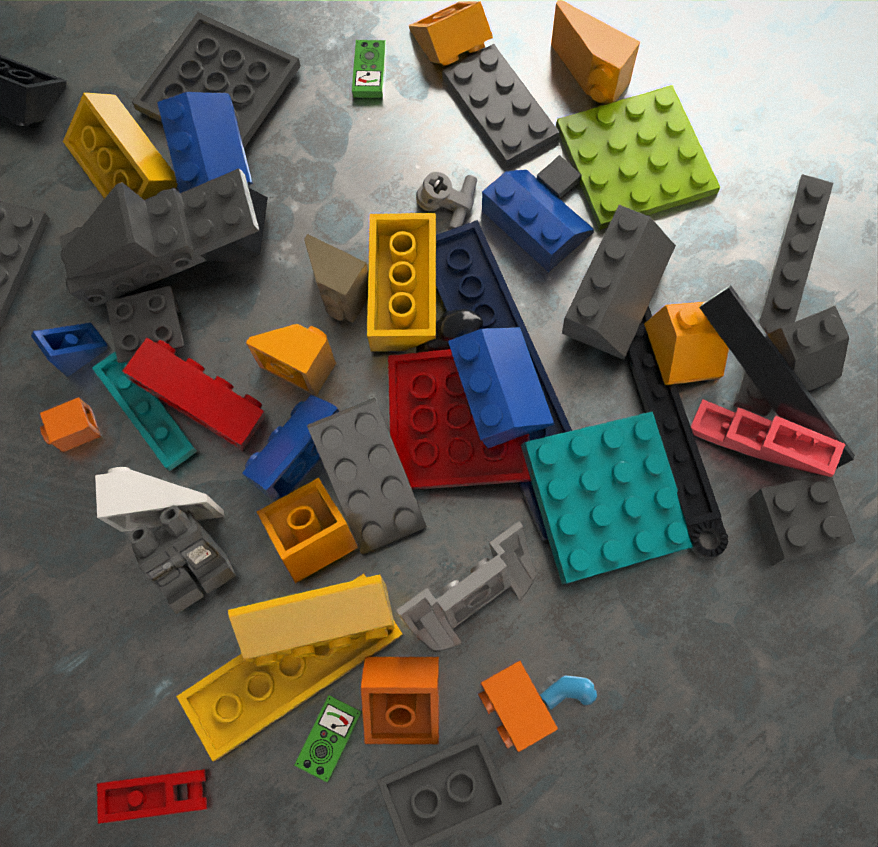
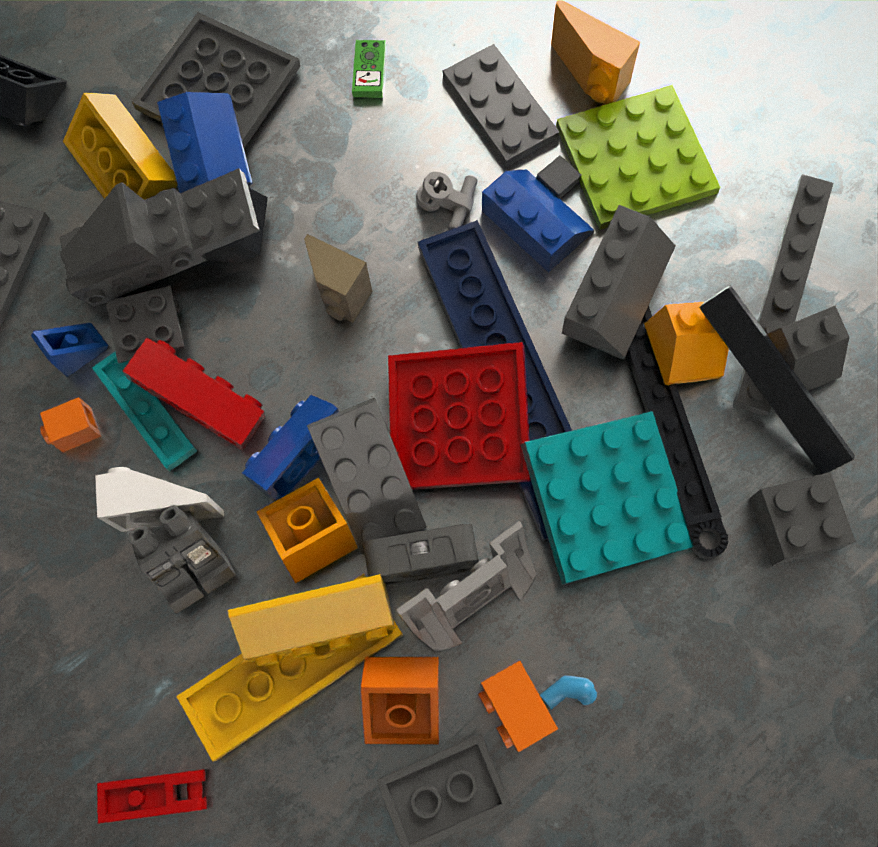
light orange slope [246,324,336,396] -> none
bright green tile [294,695,362,783] -> none
yellow slope [367,213,436,352] -> none
light orange slope [408,1,493,66] -> none
black arm [416,309,483,353] -> none
blue slope [448,327,555,448] -> none
coral slope [691,399,845,477] -> none
none -> dark grey axle [363,524,479,587]

